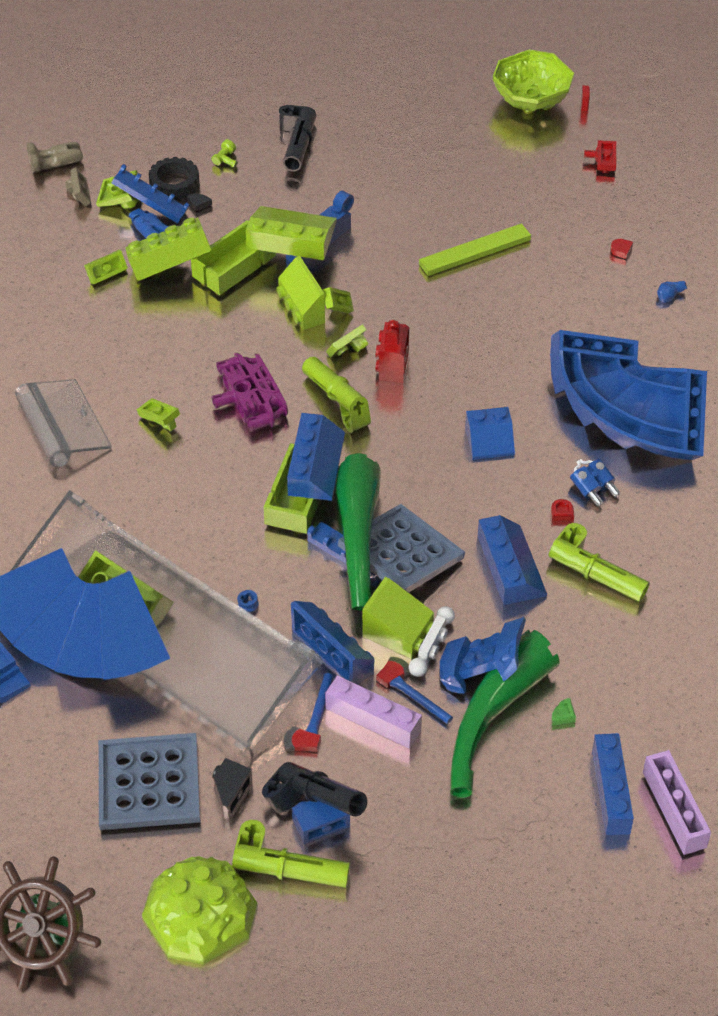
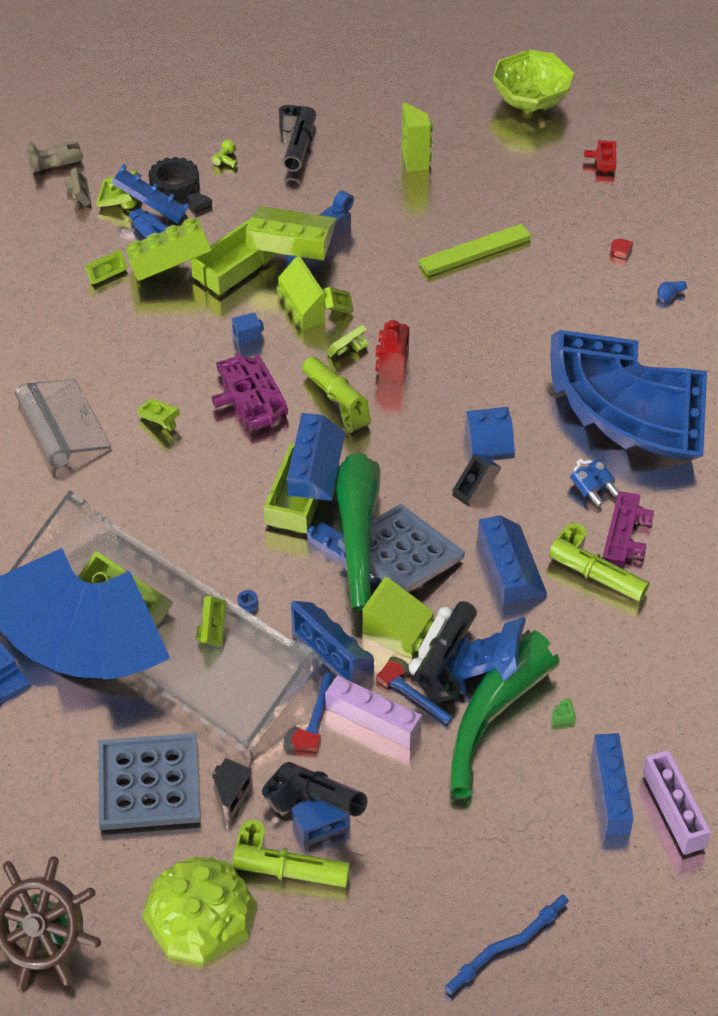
red tile [551,499,575,521] -> none
red tile [581,85,590,112] -> none
none -> lime hinge [196,596,227,647]
none -> blue brick [231,312,264,346]
none -> lime slope [401,103,433,172]
none -> black piece [414,601,477,703]
none -> blue bar [445,894,569,995]
none -> black slope [452,454,502,503]
none -> magenta hinge [602,491,654,567]

